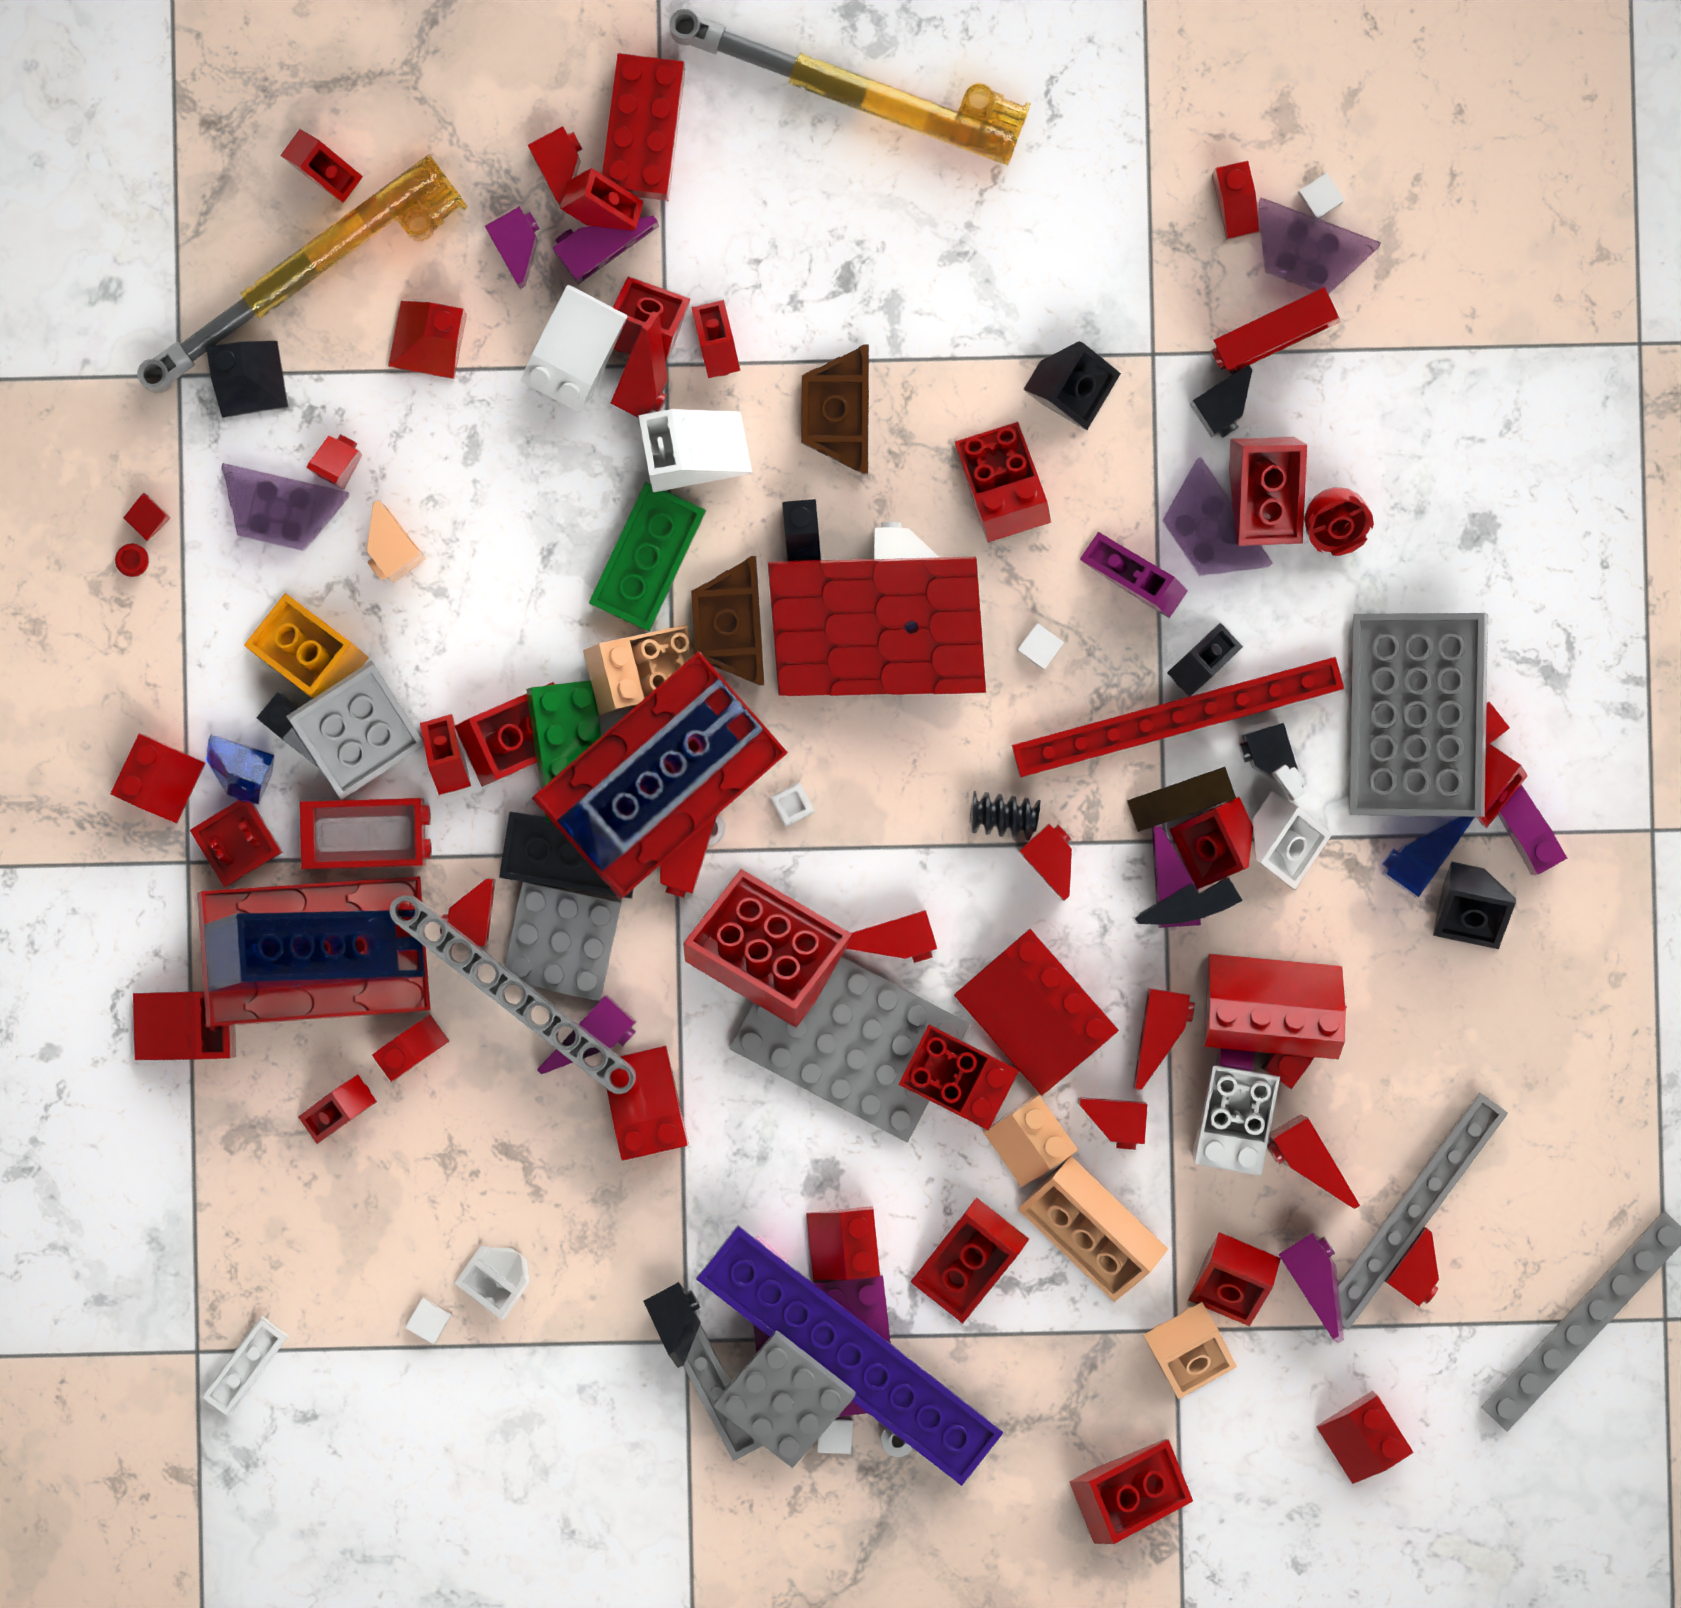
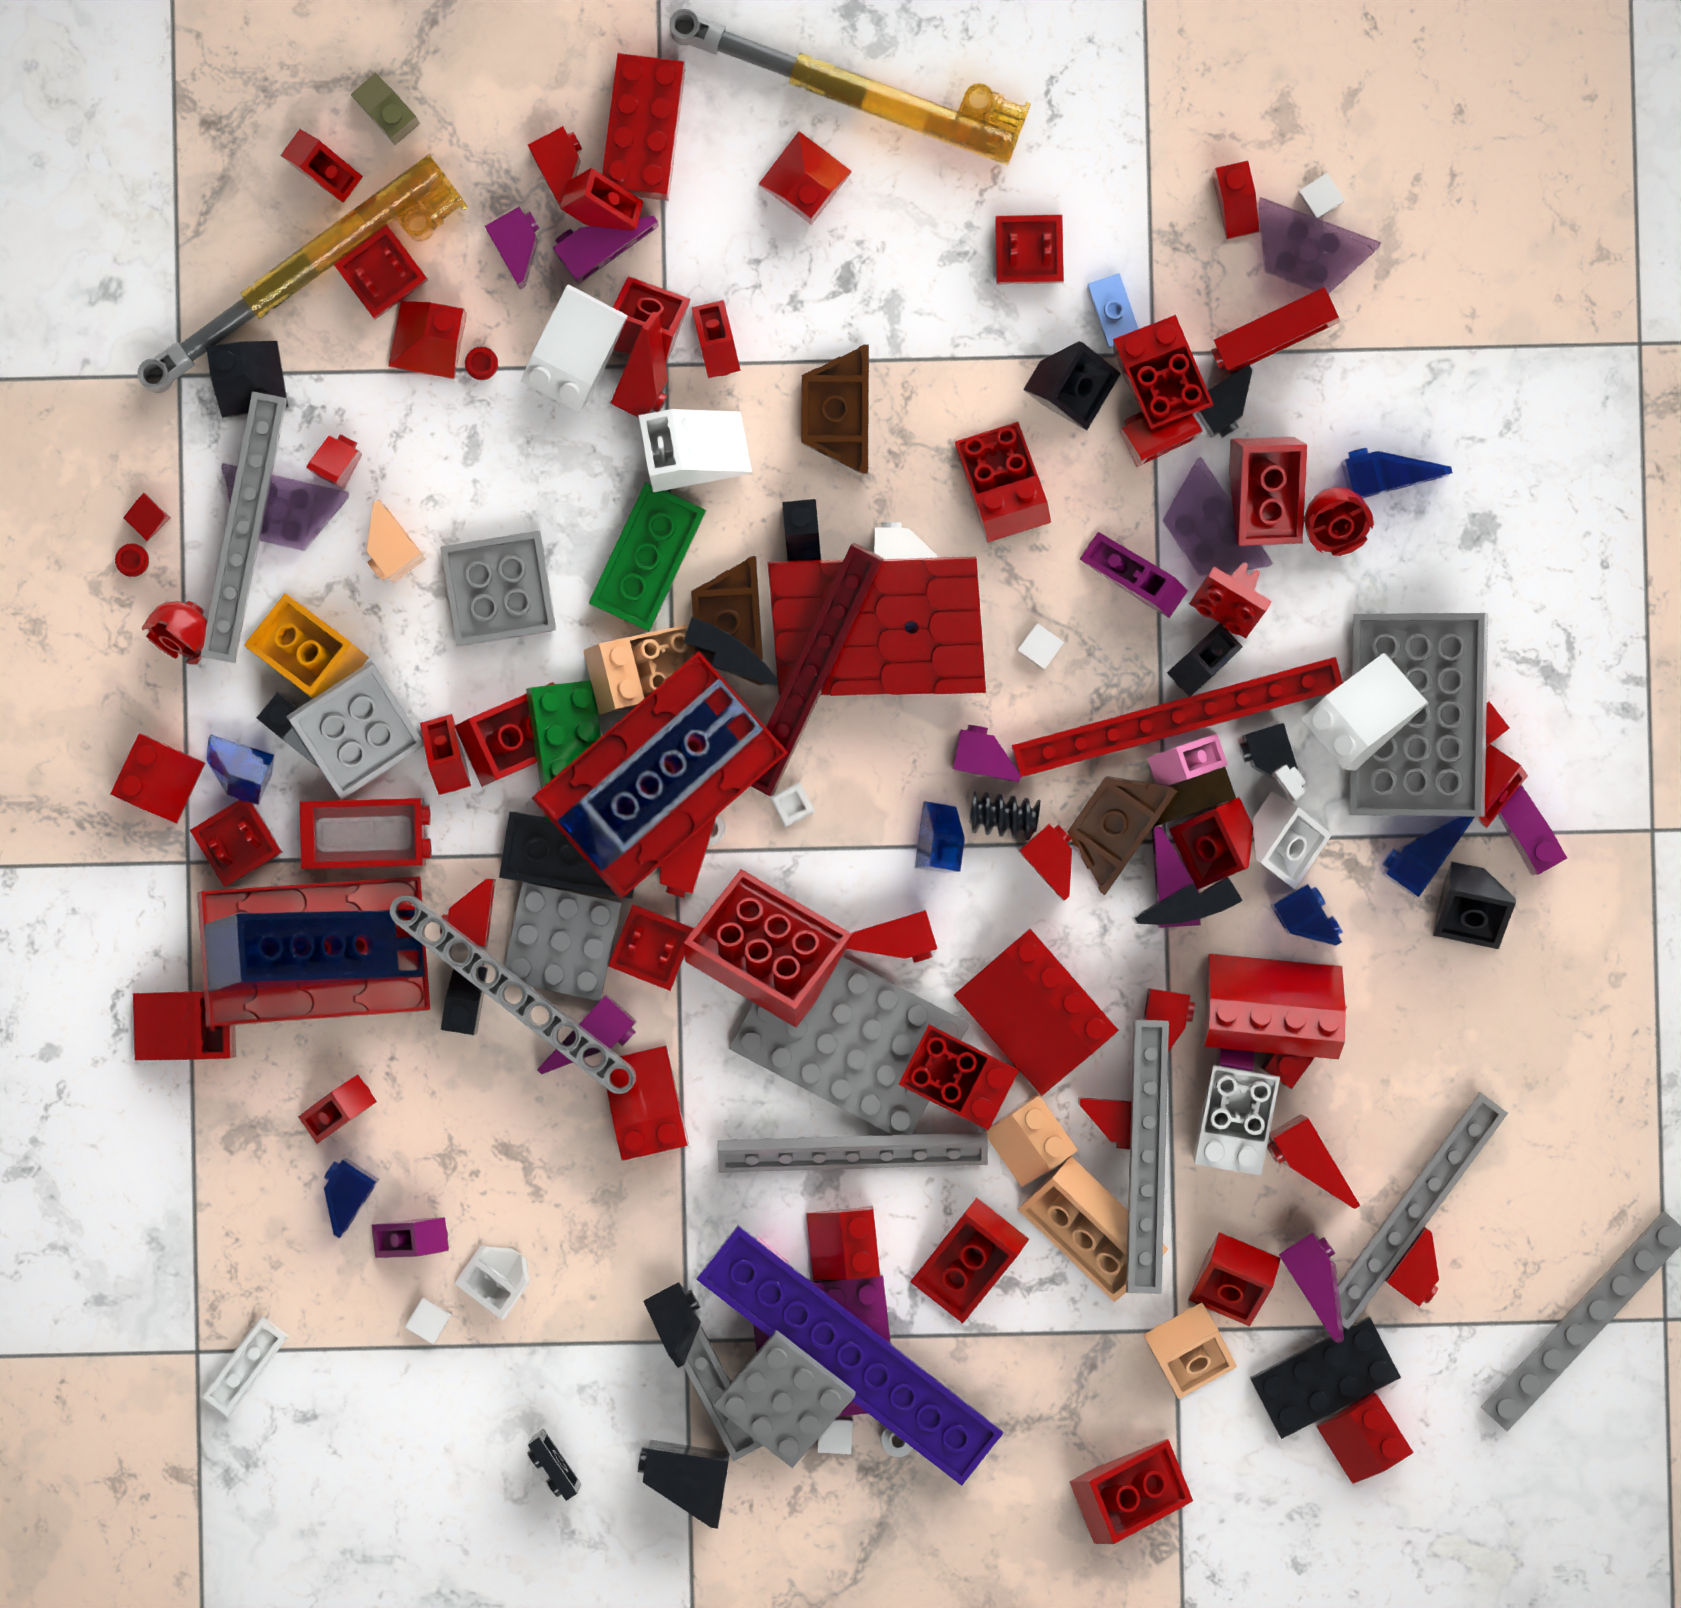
red slope [372,1014,450,1082] -> none
none -> red cylinder [141,601,207,665]
none -> light grey plate [201,392,287,663]
none -> clear blue slope [324,1158,380,1239]
none -> red plate [334,225,428,320]
none -> olive slope [351,73,420,145]
none -> magenta slope [372,1217,449,1258]
none -> light grey plate [440,530,557,647]
none -> black slope [440,967,488,1035]
none -> red plate [465,347,498,380]
none -> black plate [527,1429,581,1501]
none -> red plate [608,904,694,991]
none -> black slope [637,1440,730,1529]
none -> black slope [684,617,779,688]
none -> light grey plate [718,1132,988,1173]
none -> dark red plate [751,543,884,797]
none -> red slope [758,131,852,225]
none -> clear blue slope [914,801,965,873]
none -> magenta slope [952,724,1021,783]
none -> red plate [995,215,1064,285]
none -> reddish brown wing [1067,776,1179,895]
none -> light blue plate [1087,273,1138,348]
none -> red slope [1113,315,1214,430]
none -> red slope [1119,412,1203,467]
none -> light grey plate [1126,1020,1169,1294]
none -> bright pink slope [1147,734,1228,786]
none -> red plate [1189,563,1272,639]
none -> black plate [1249,1316,1401,1439]
none -> clear blue slope [1270,884,1343,946]
none -> white slope [1301,653,1429,771]
none -> clear blue slope [1341,448,1453,498]

